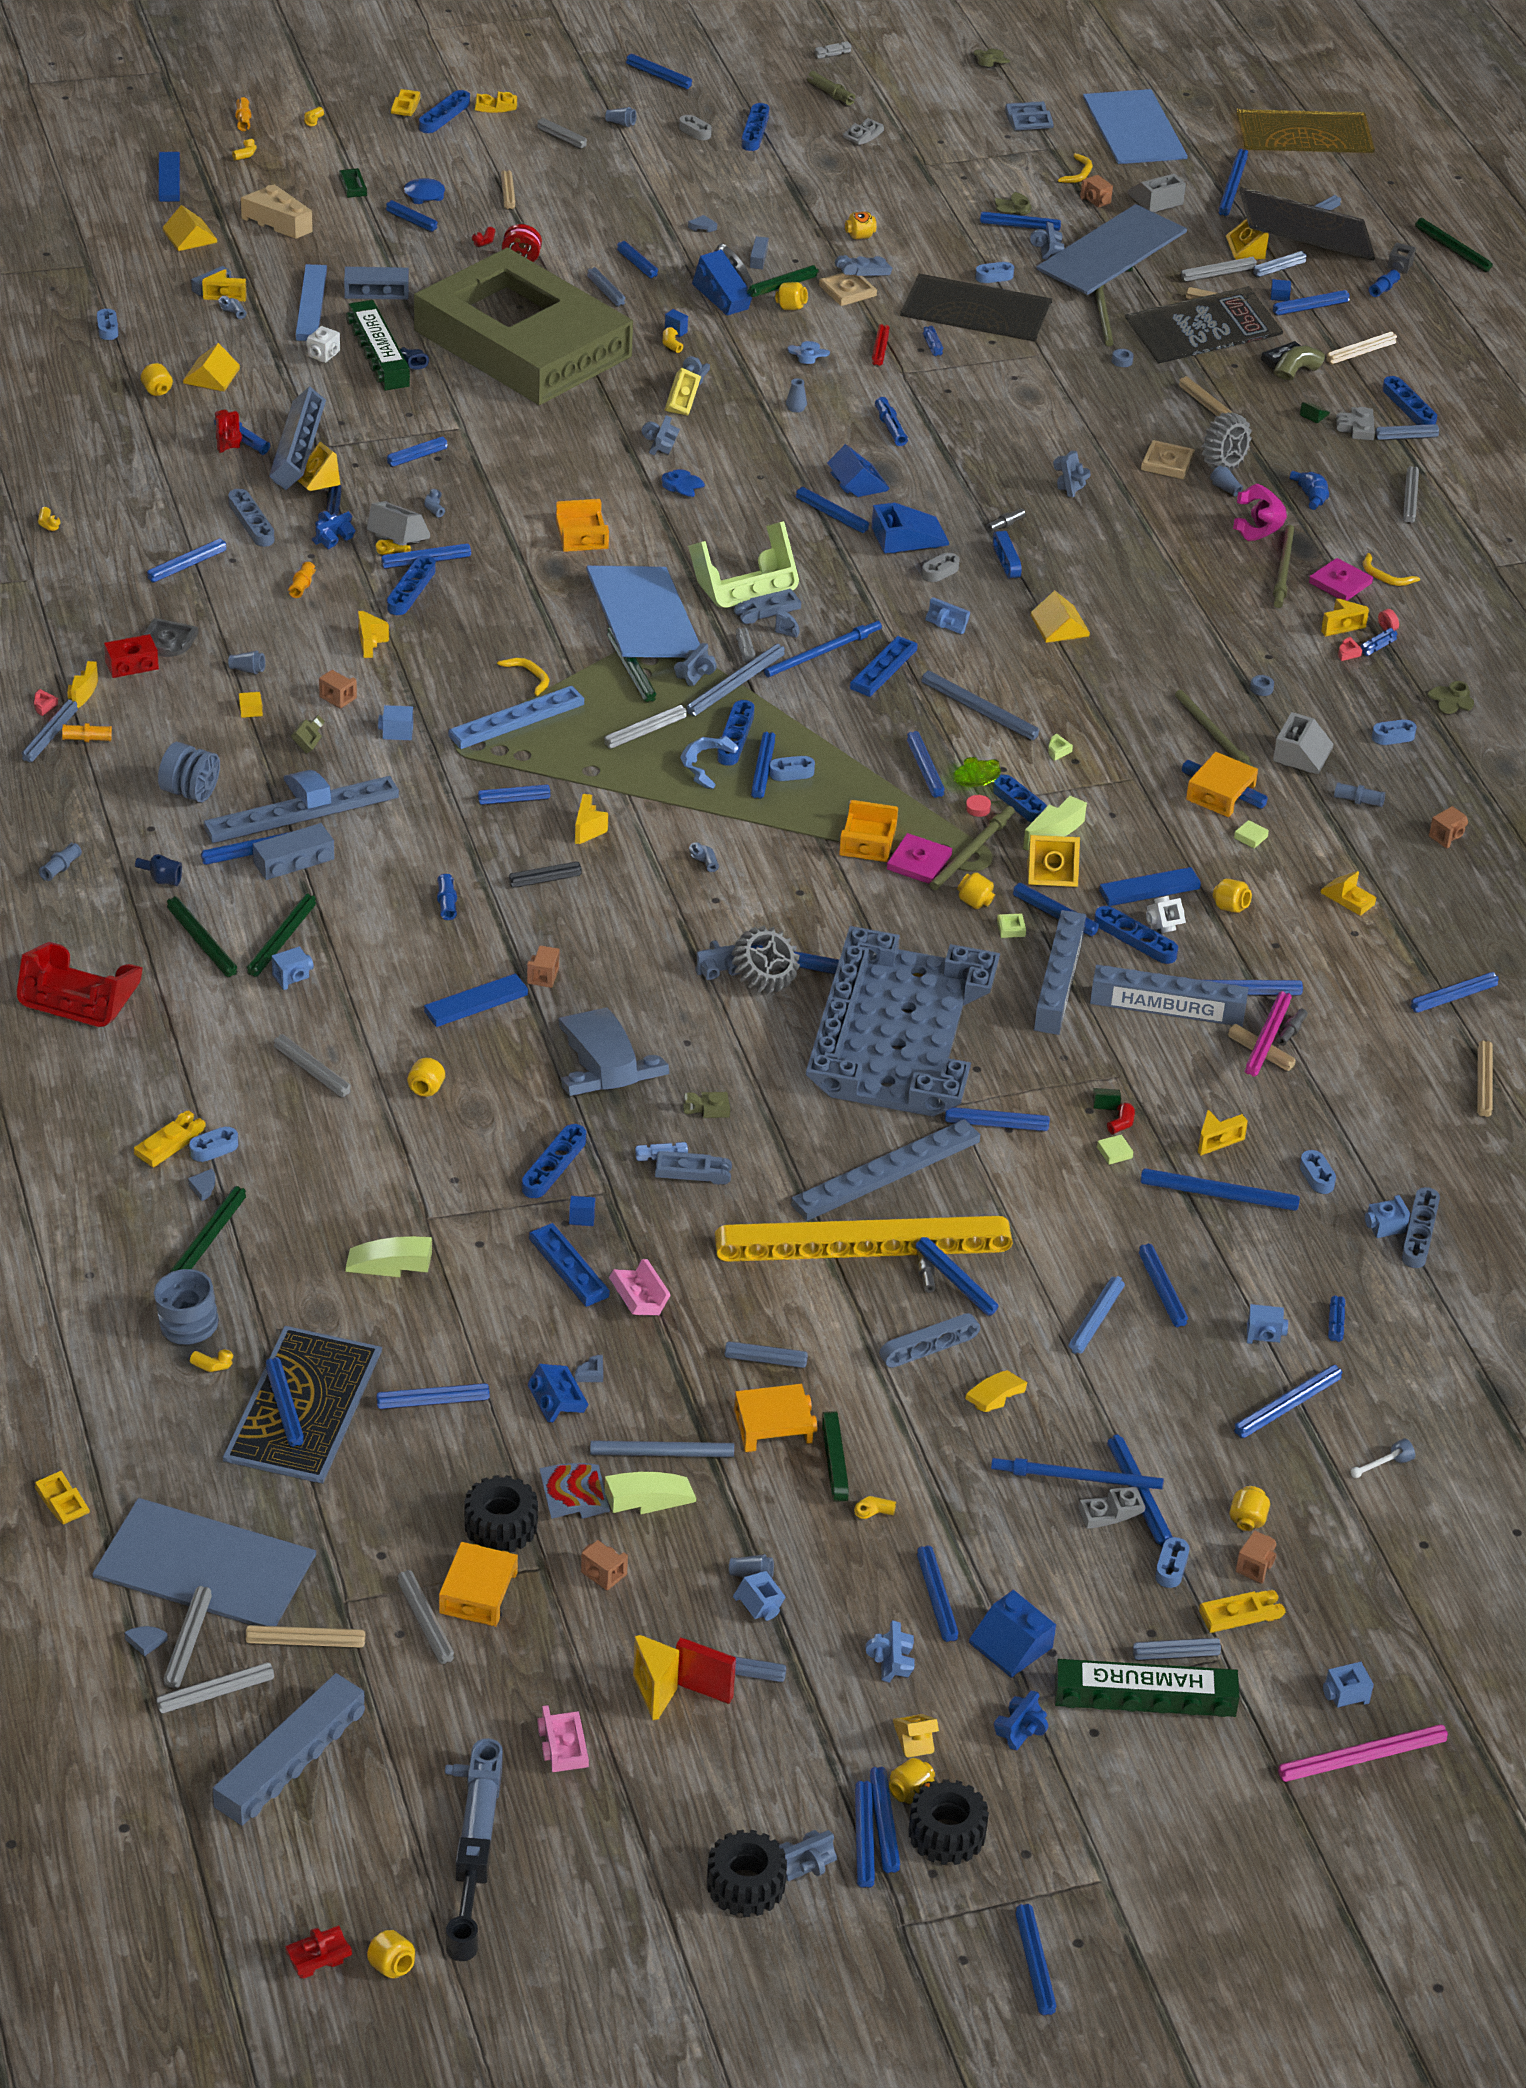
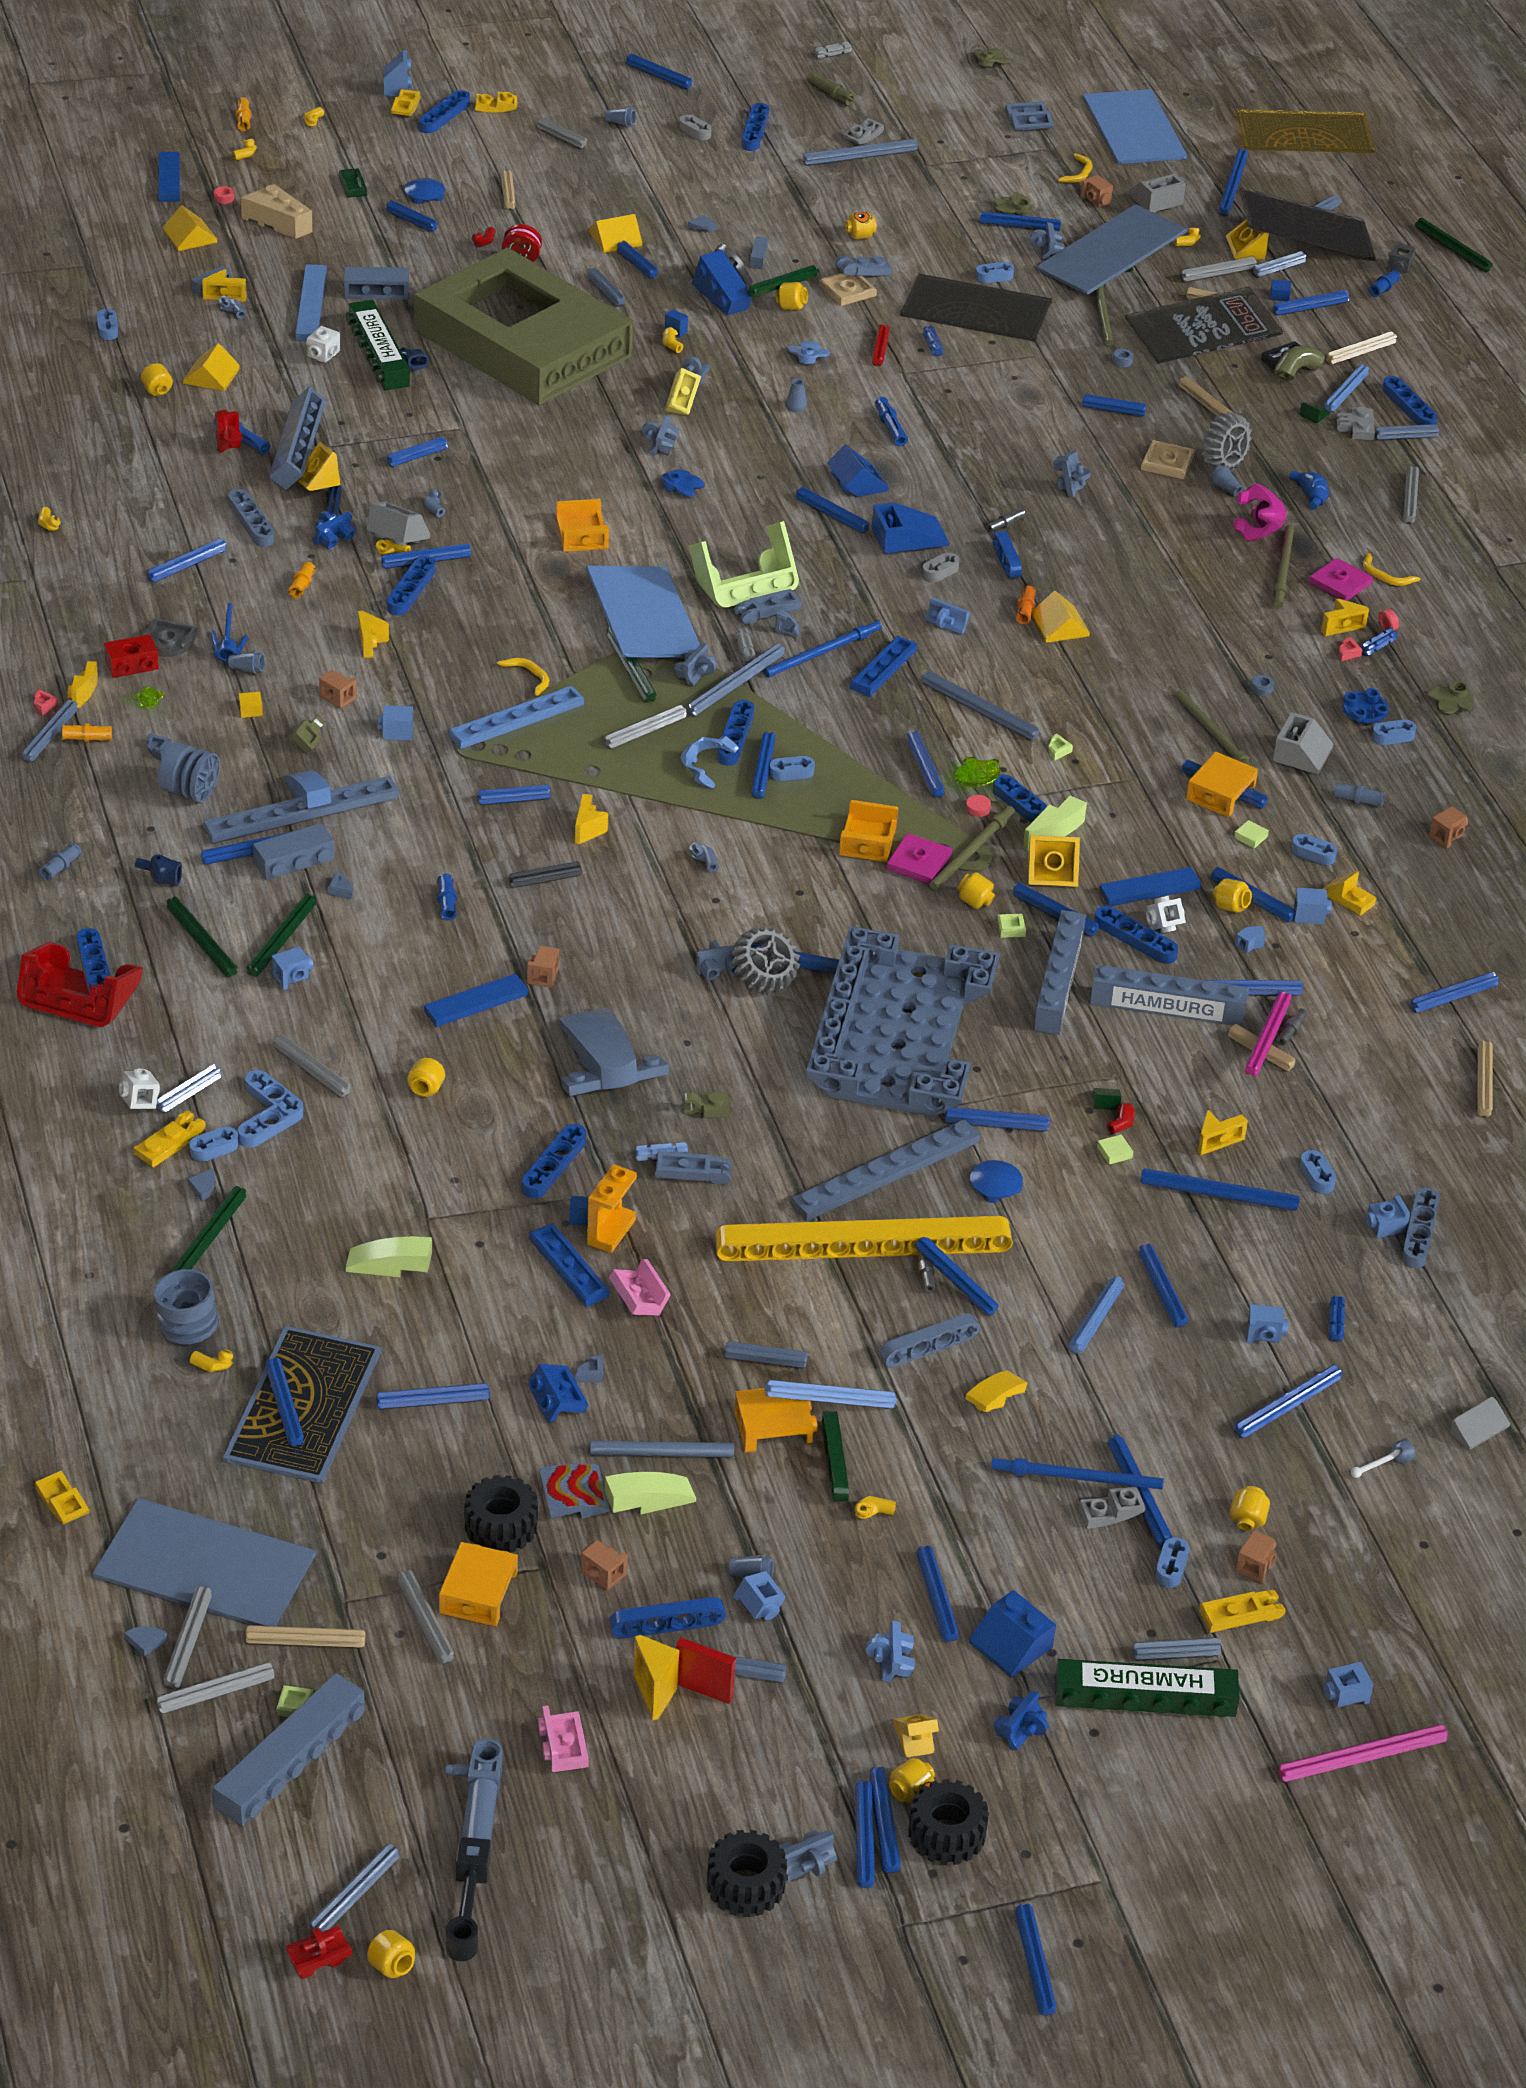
none -> blue beam [77,928,110,993]
none -> white brick [119,1068,160,1109]
none -> clear neon green plate [135,687,164,709]
none -> sand blue tile [147,734,172,760]
none -> axle [156,1065,221,1113]
none -> blue plant [210,603,248,662]
none -> coral tile [213,186,234,204]
none -> medium blue beam [238,1070,304,1148]
none -> yellowish green tile [276,1685,313,1717]
none -> sand blue axle [309,1844,399,1932]
none -> sand blue tile [328,872,353,899]
none -> medium blue slope [383,50,412,96]
none -> light orange panel [587,1164,637,1254]
none -> yellow slope [588,214,642,253]
none -> blue beam [609,1597,726,1638]
none -> medium blue axle [764,1380,897,1409]
none -> sand blue axle [803,139,918,165]
none -> blue dish [970,1160,1023,1203]
none -> orange pin [1016,586,1036,624]
none -> blue axle [1082,394,1146,416]
none -> yellow arm [1174,228,1200,247]
none -> blue axle [1211,867,1296,922]
none -> medium blue piece [1235,926,1266,953]
none -> medium blue beam [1291,834,1337,865]
none -> medium blue brick [1293,888,1331,925]
none -> medium blue axle [1324,364,1369,412]
none -> blue dish [1342,688,1389,723]
none -> light grey slope [1450,1396,1510,1450]

